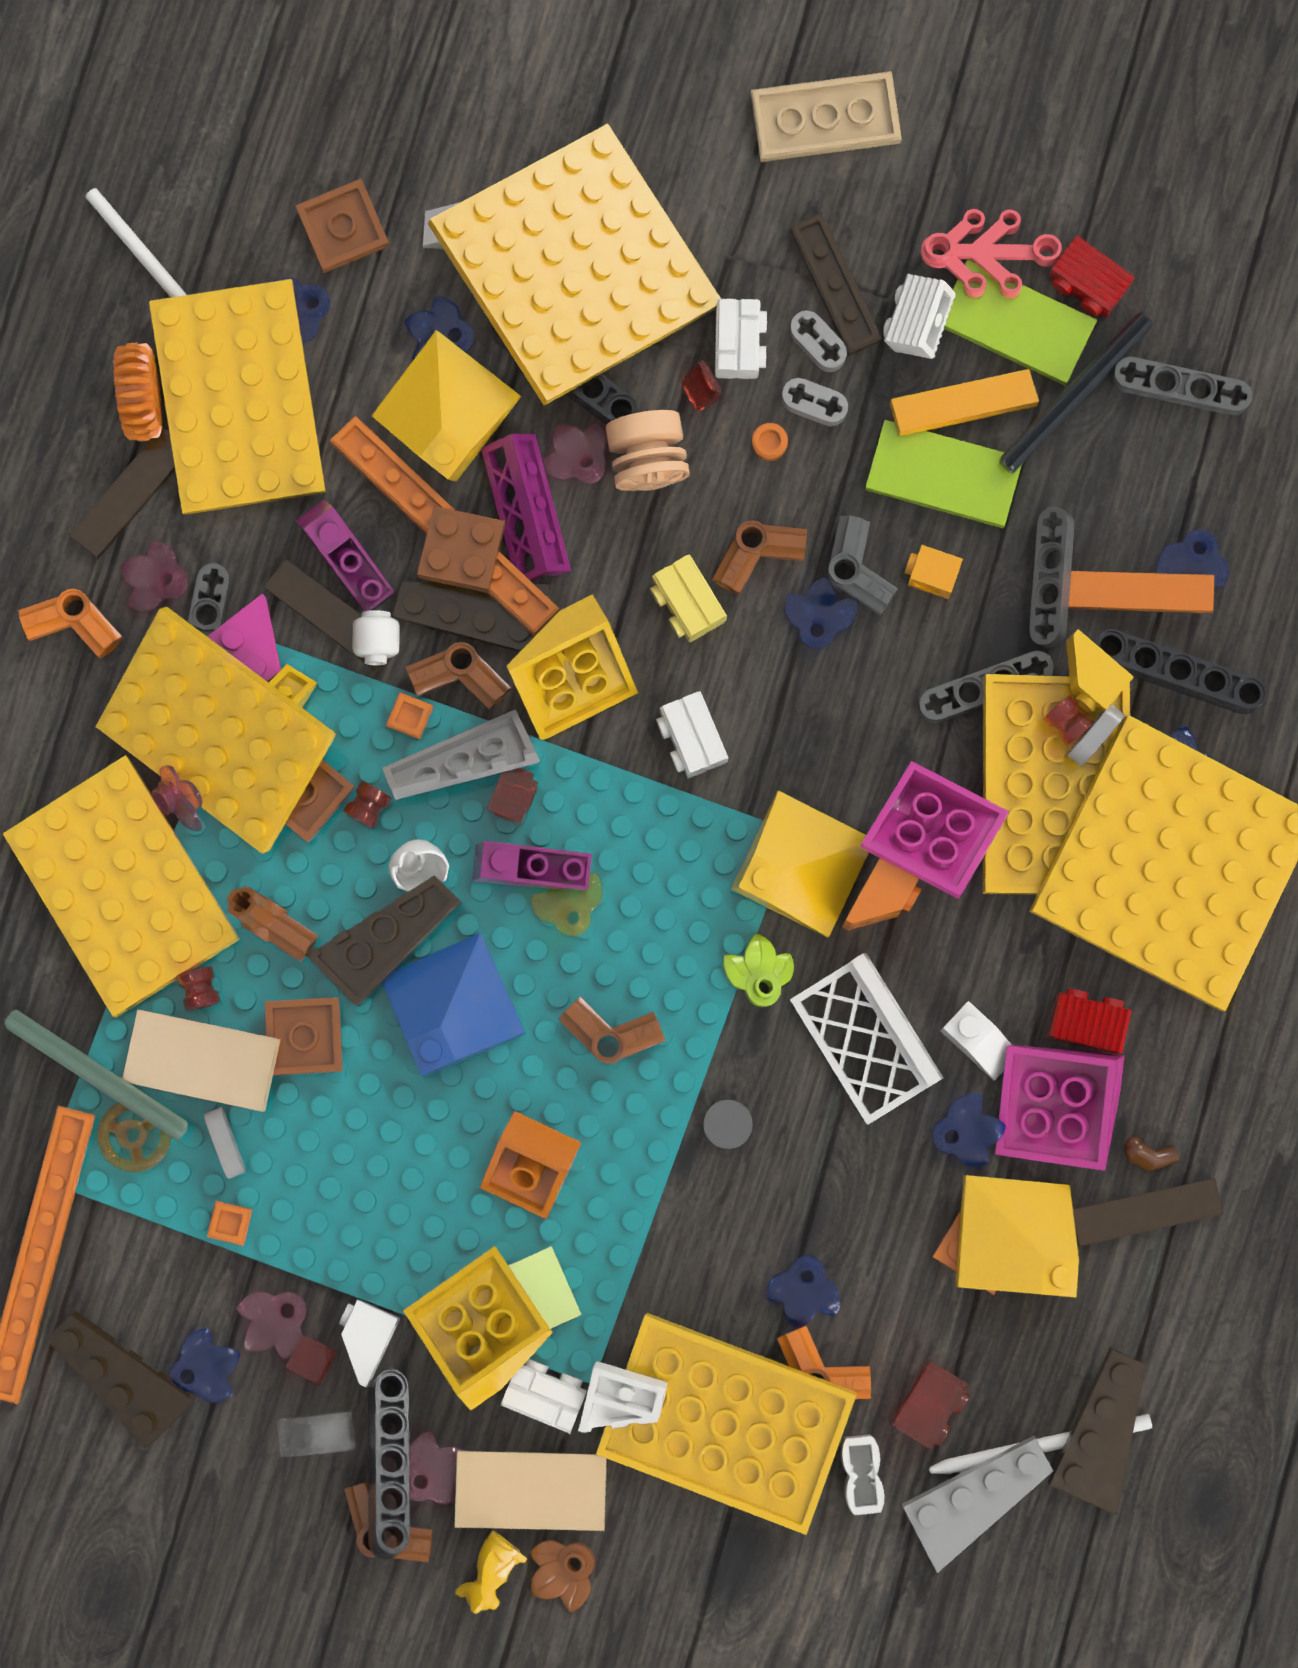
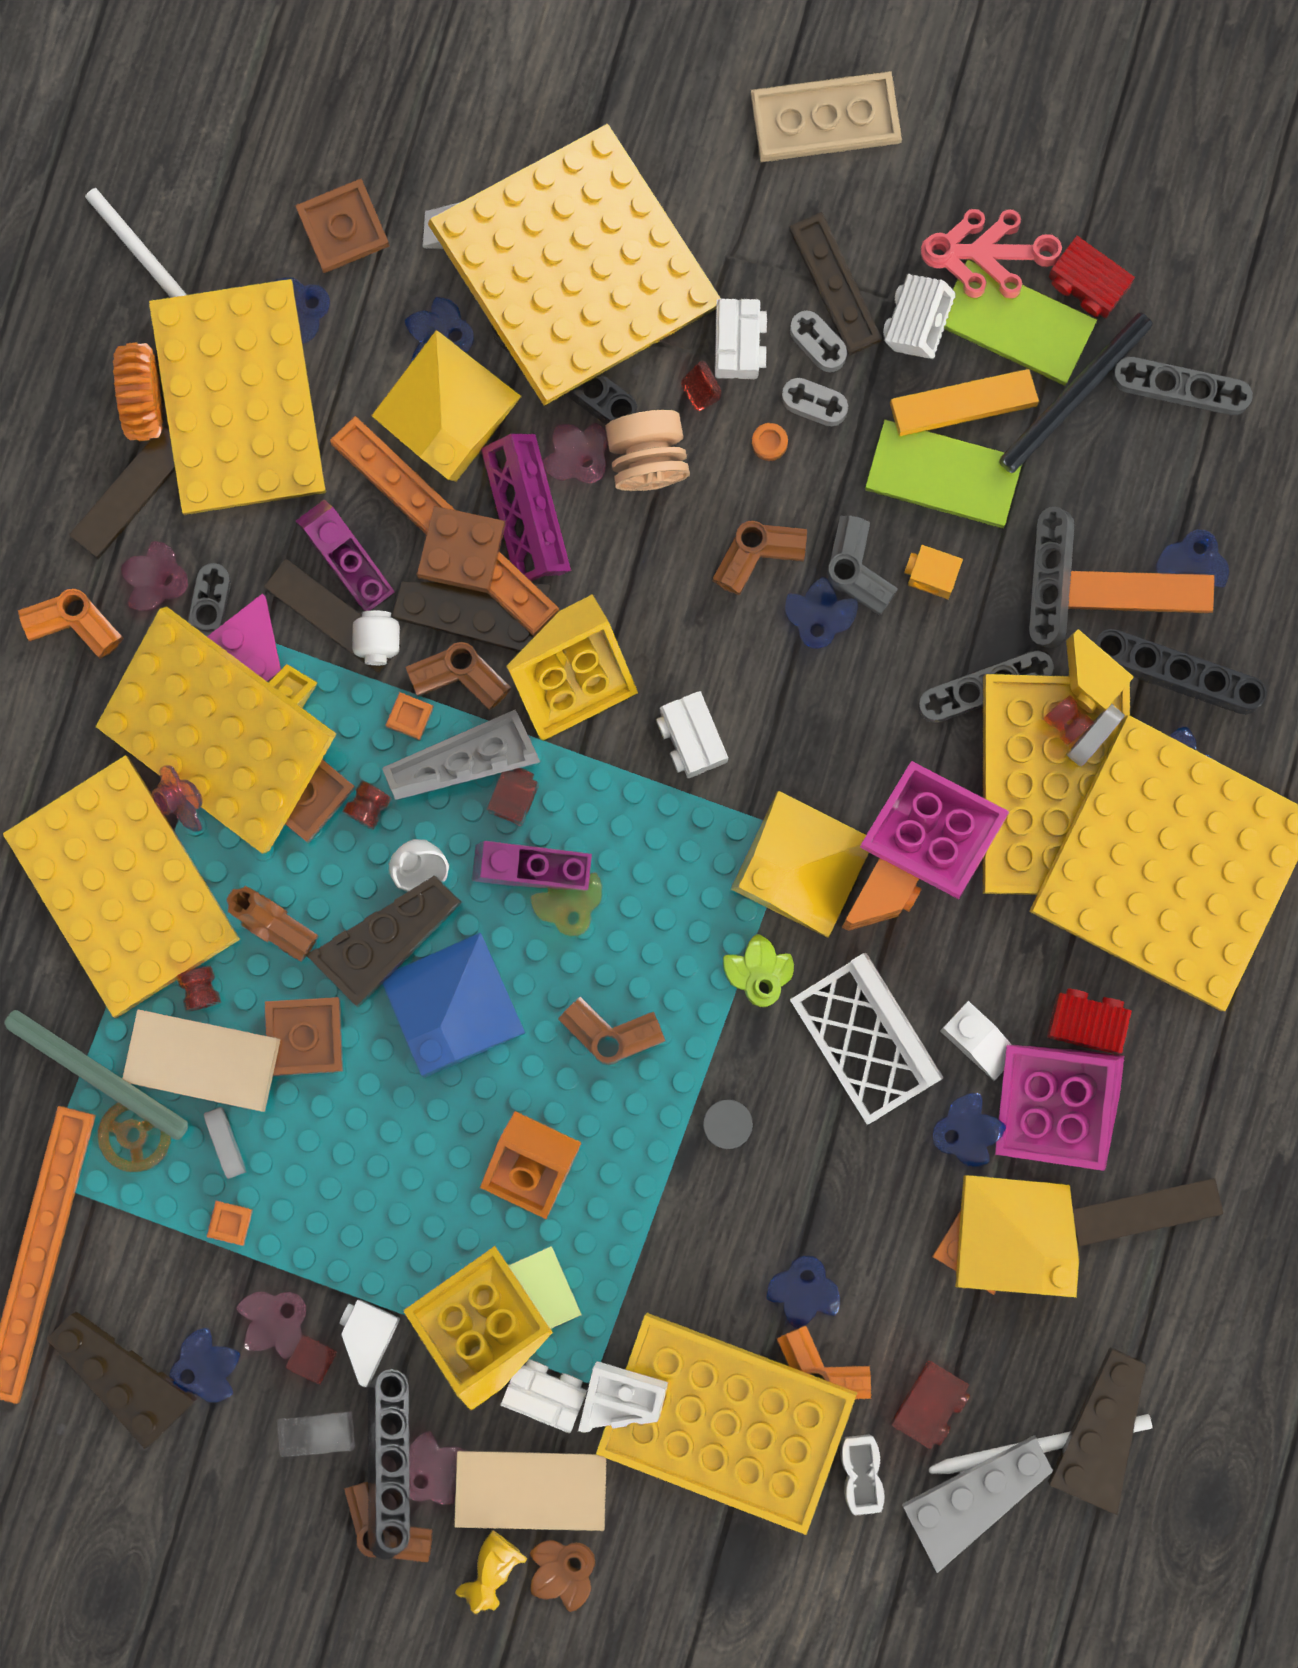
light yellow brick [650,554,727,643] -> none
reddish brown arm [1124,1137,1179,1171] -> none

